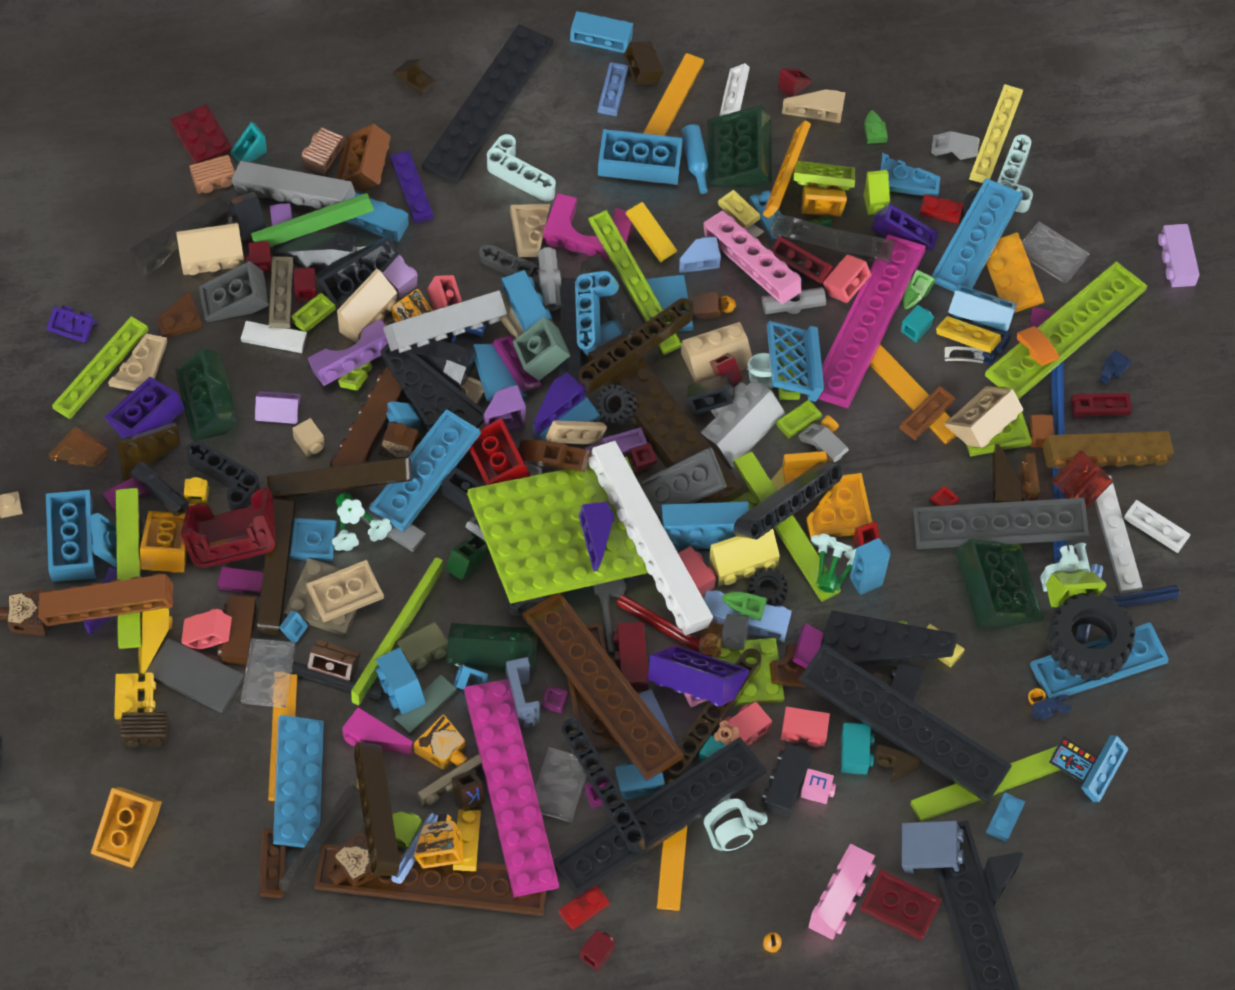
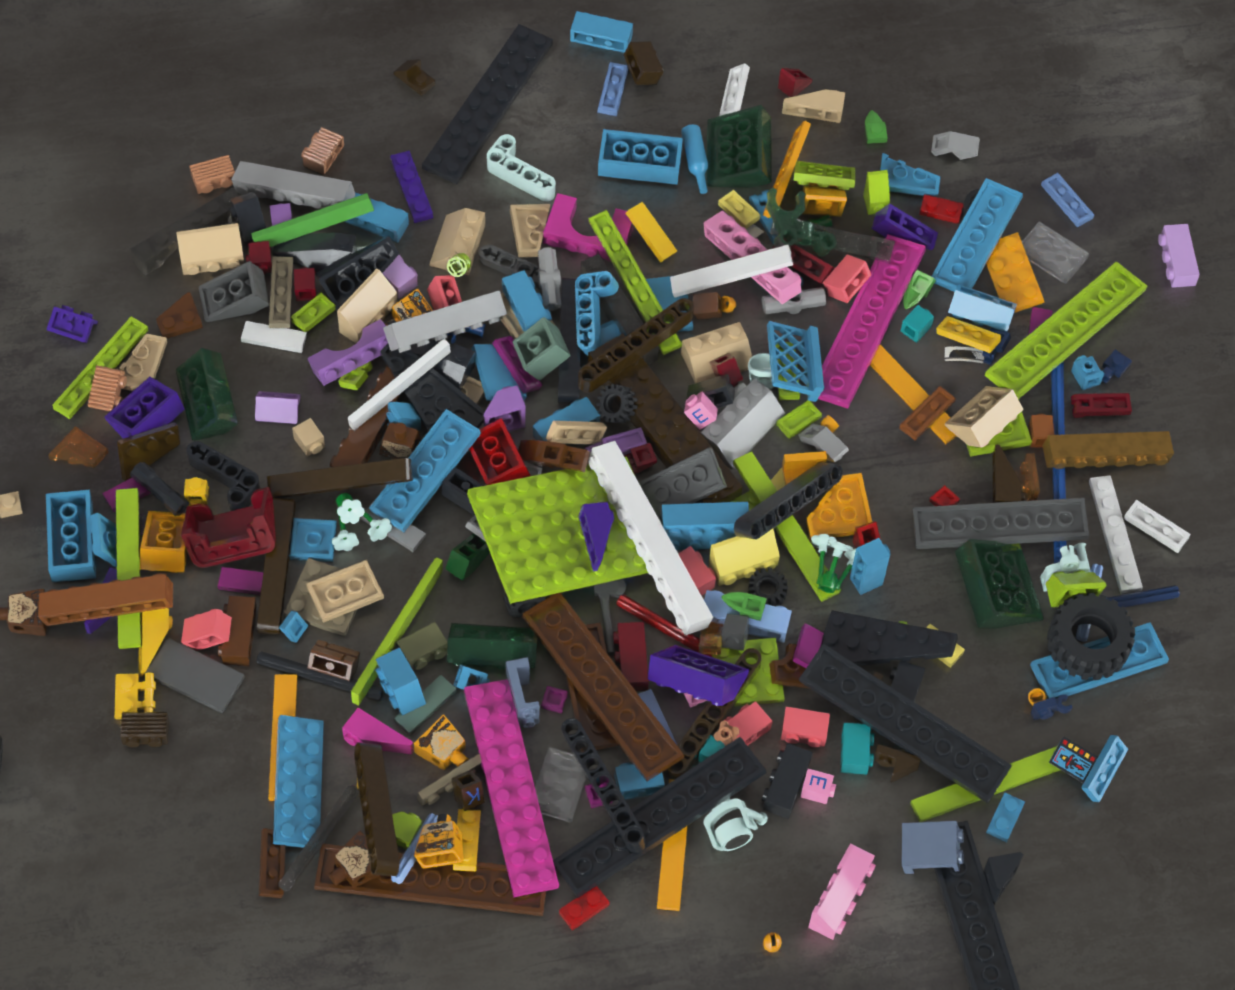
light orange slope [91,787,162,868] -> none
dark red plate [170,104,233,164] -> none
teal slope [230,122,267,163] -> none
clear plate [241,638,296,708] -> none
dark orange slope [336,123,391,191] -> none
dark purple slope [534,372,585,435] -> none
dark red brick [580,930,615,971] -> none
light orange tile [643,53,704,136] -> none
light blue slope [679,237,721,273] -> none
dark red plate [860,869,942,941] -> none
light yellow plate [969,84,1023,183] -> none
light aqua beam [997,134,1033,213] -> none
orange slope [1017,326,1059,366] -> none
clear red slope [1051,450,1113,510] -> none
none -> nougat brick [88,365,127,412]
none -> white tile [348,339,451,431]
none -> tan slope [429,208,485,275]
none -> lime wheel [447,253,471,277]
none -> white tile [670,245,793,297]
none -> bright pink brick [684,391,718,430]
none -> clear green piece [766,188,837,256]
none -> medium blue tile [1041,173,1094,227]
none -> dark azure brick [1071,355,1104,391]

